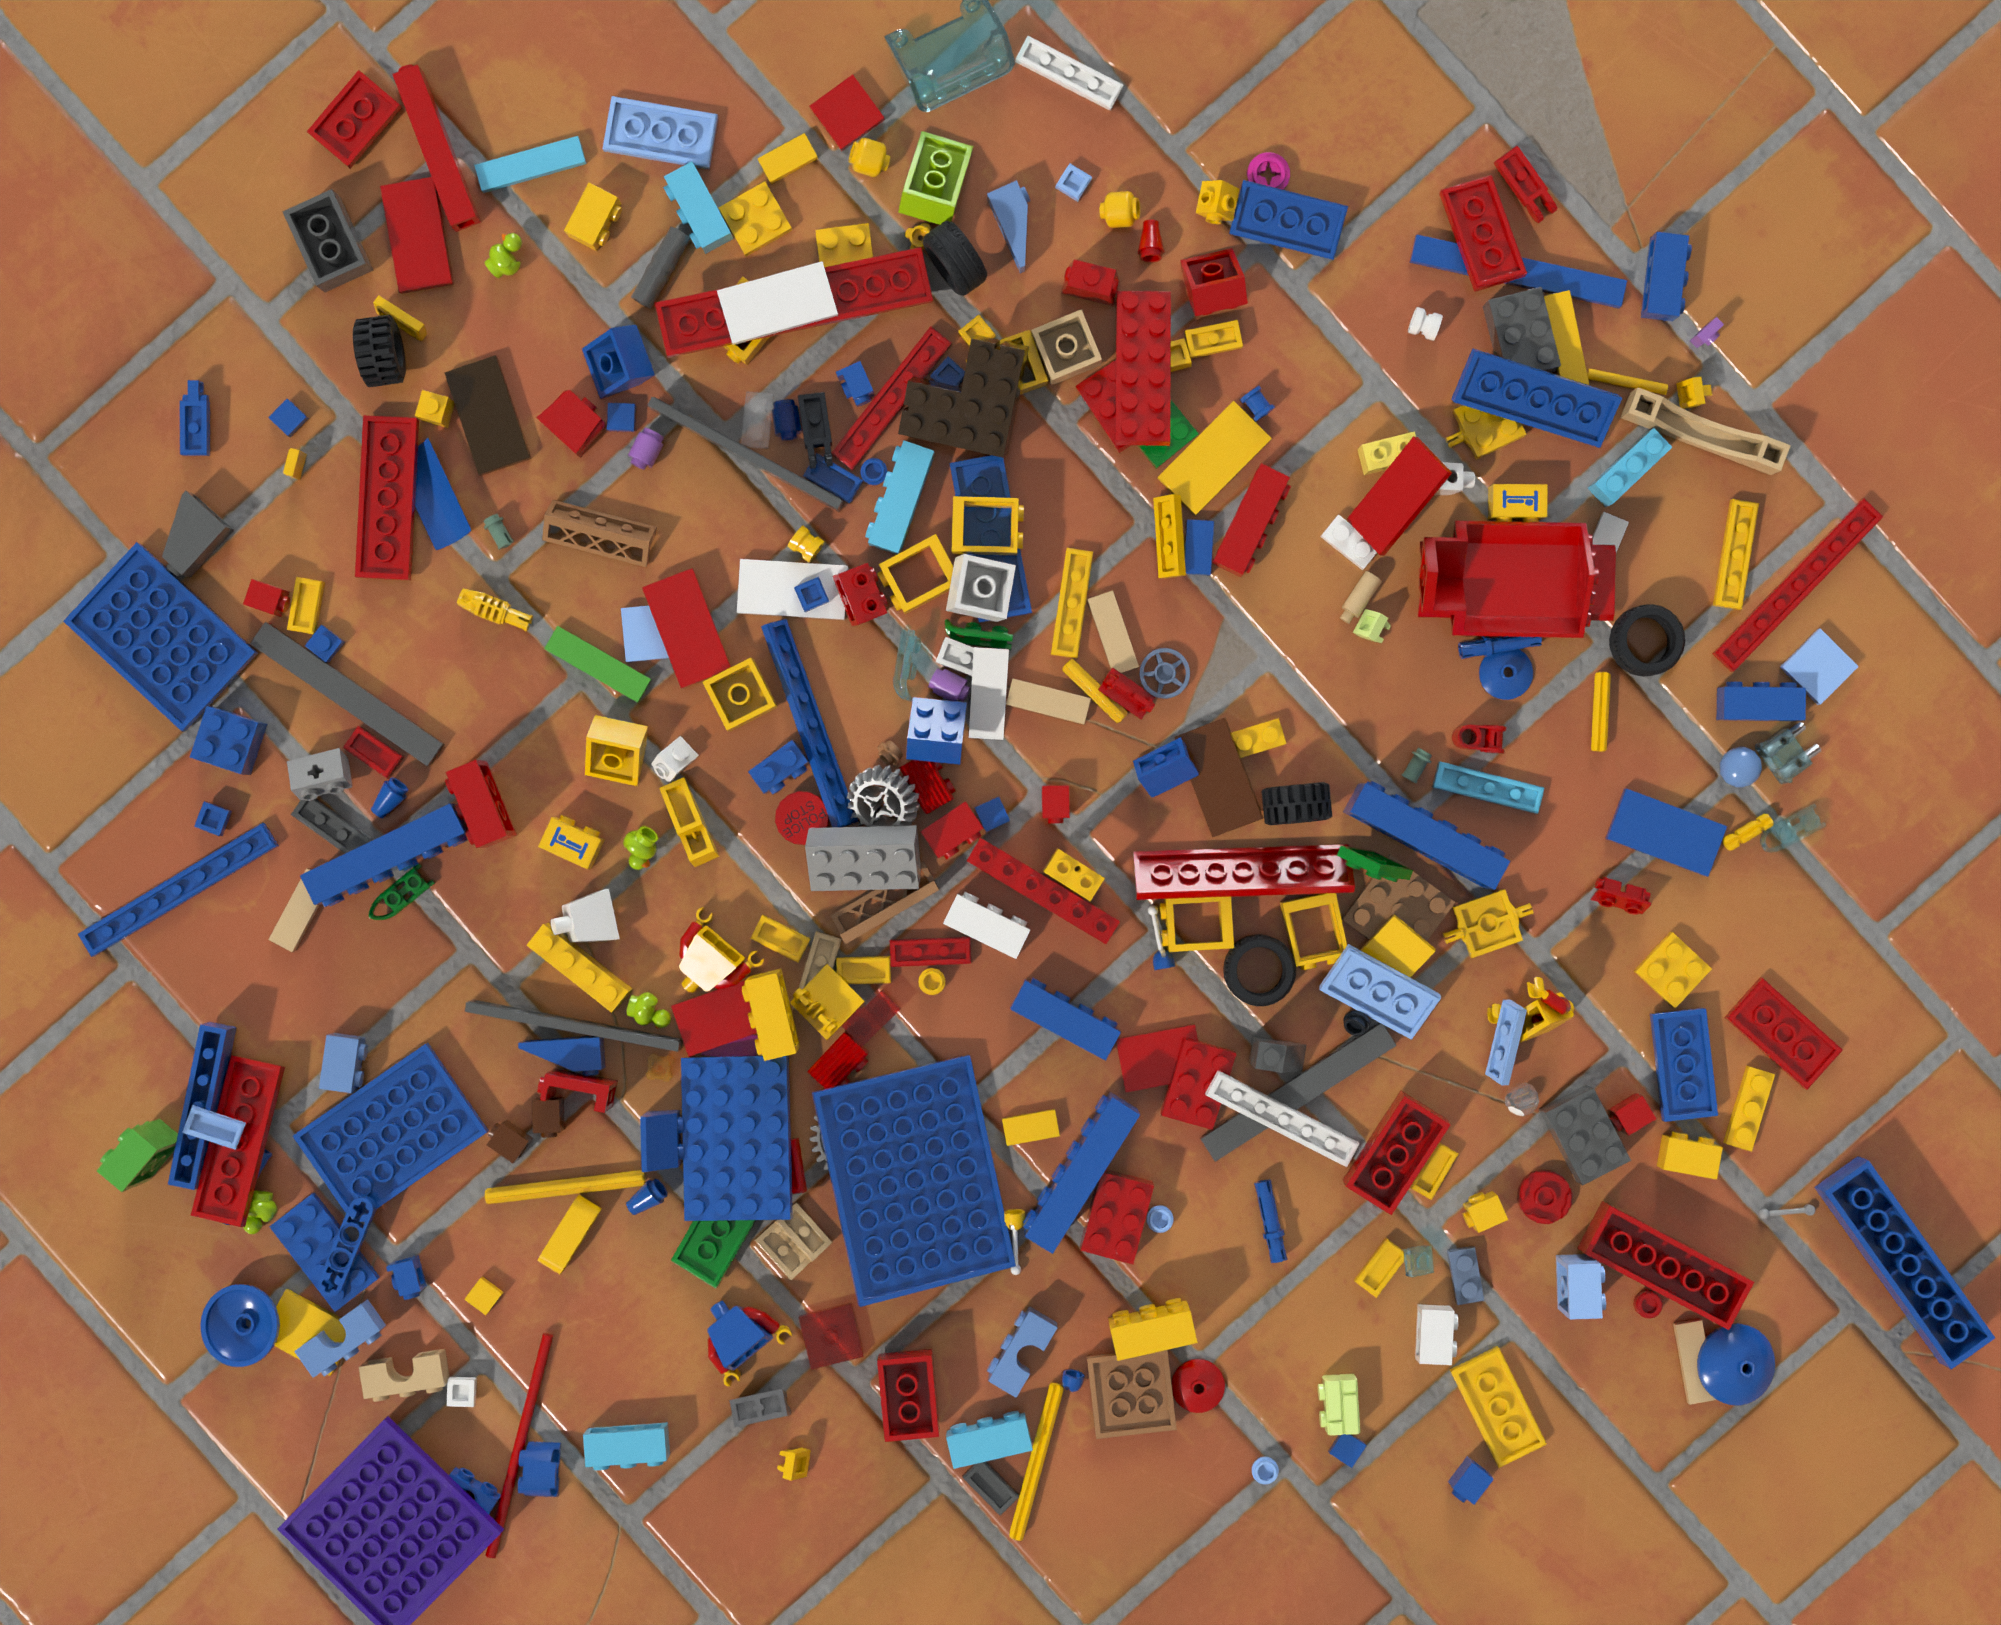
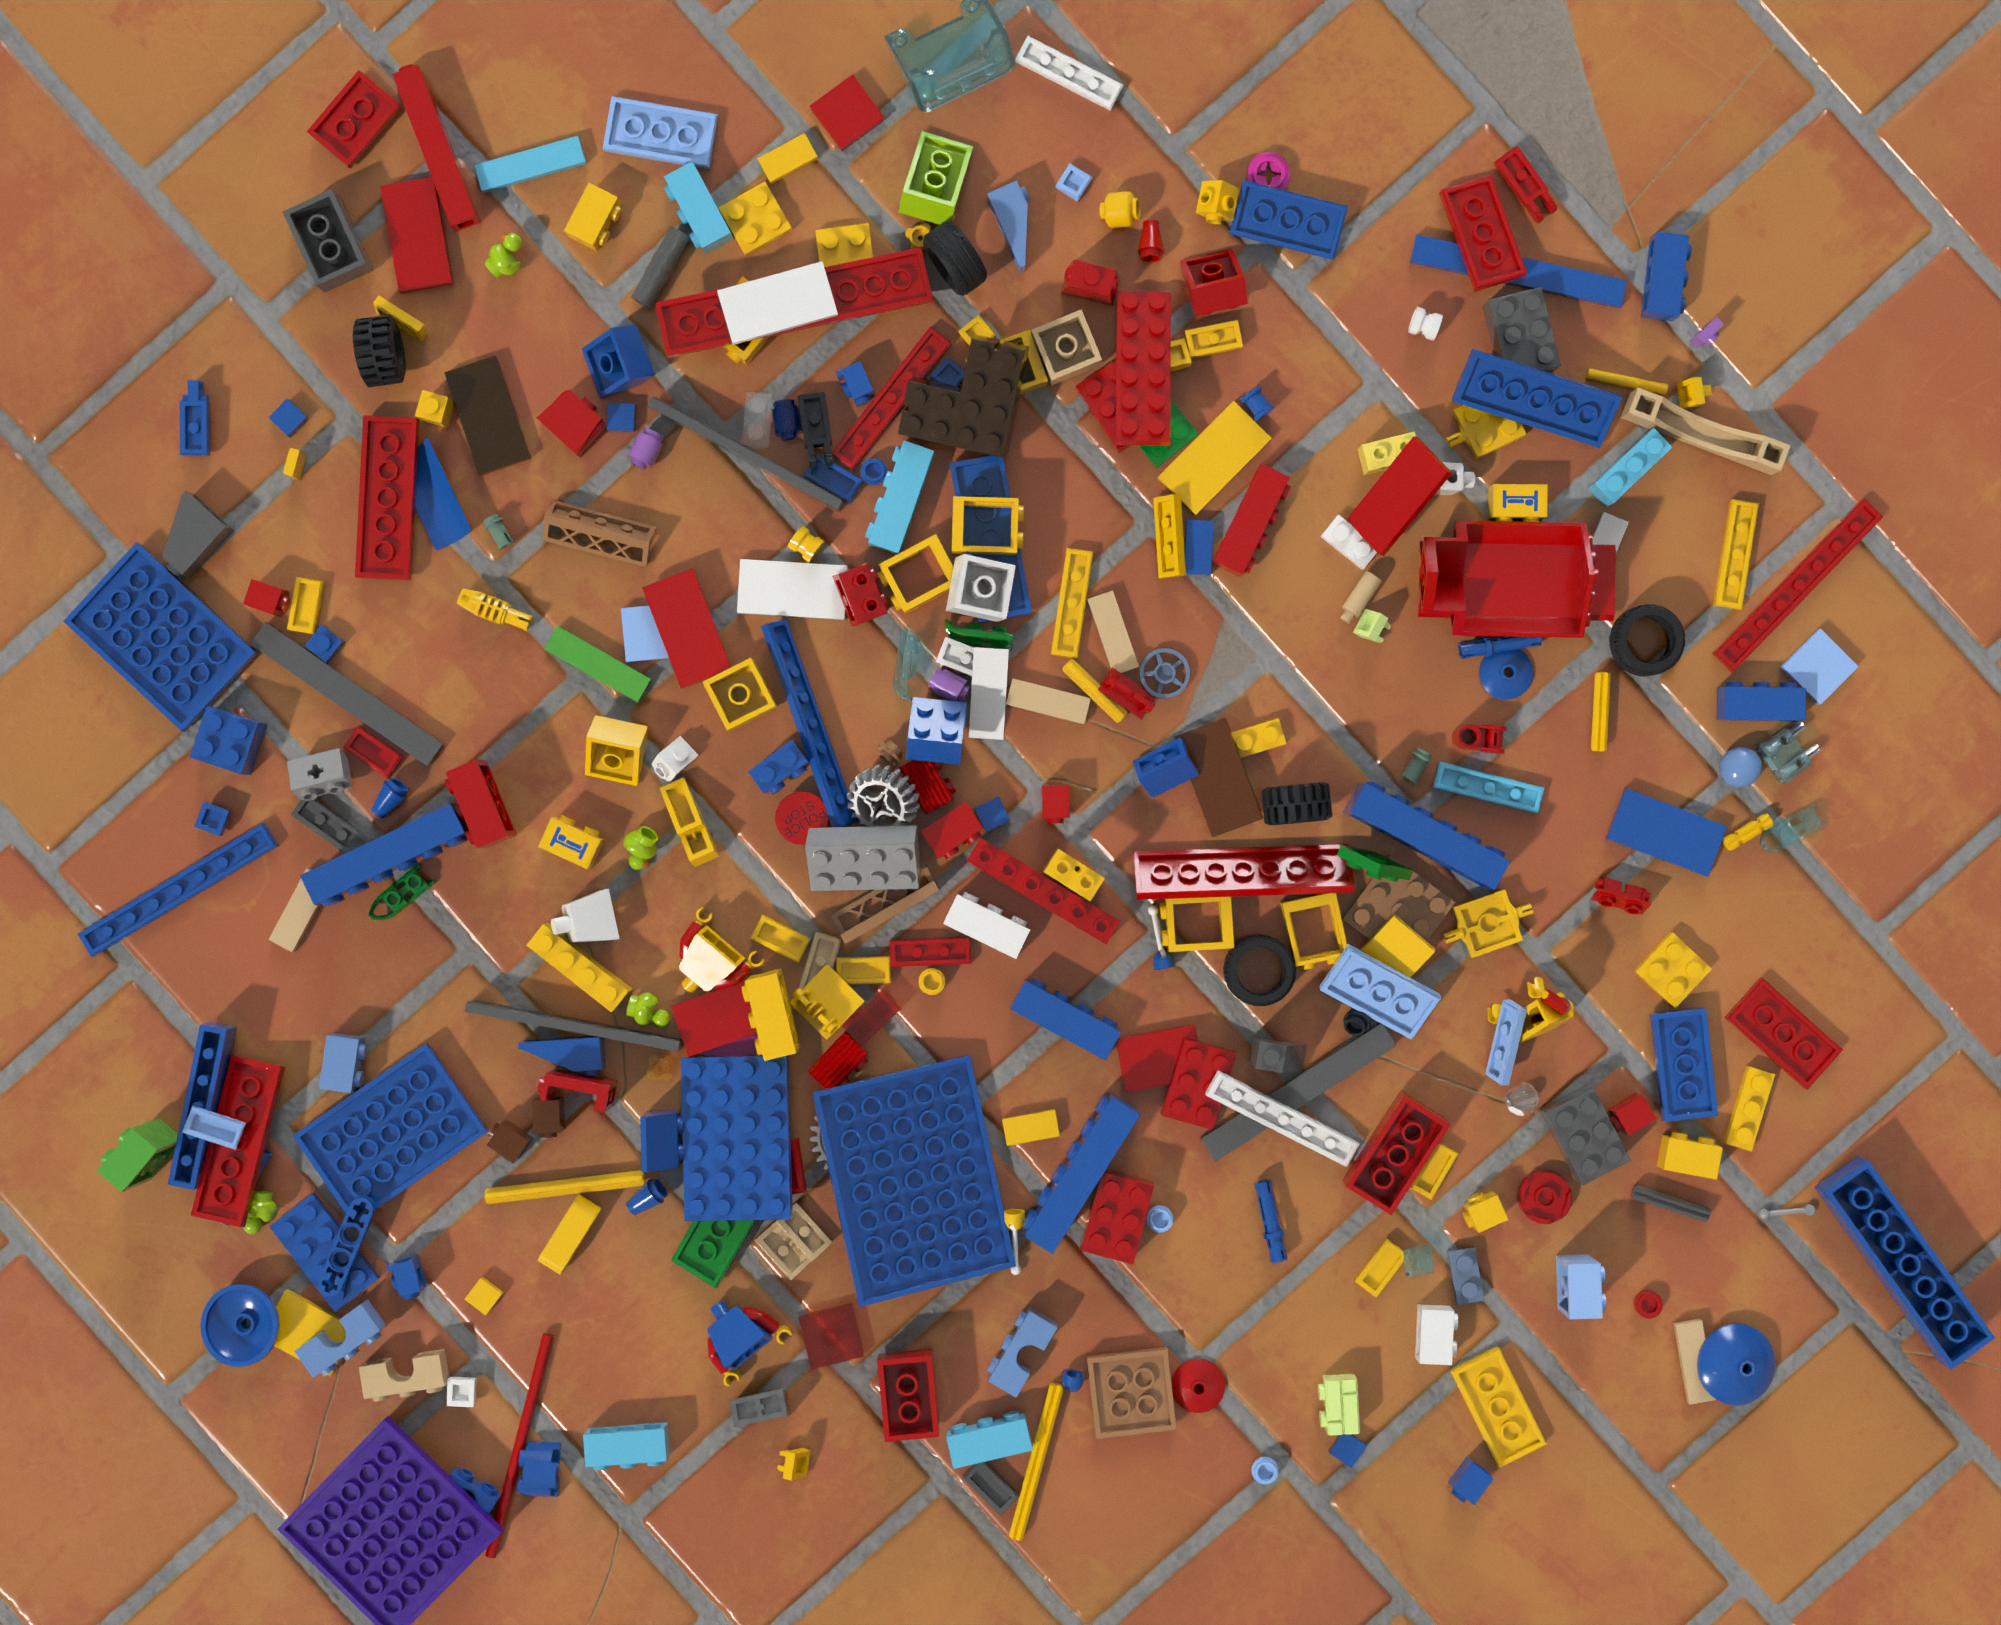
blue tile [794,576,830,613] -> none
yellow head [848,138,890,177] -> none
yellow brick [1108,1298,1198,1361] -> none
yellow tile [1544,290,1589,385] -> none
red brick [1577,1201,1754,1330] -> none
none -> dark grey axle [1631,1184,1711,1222]

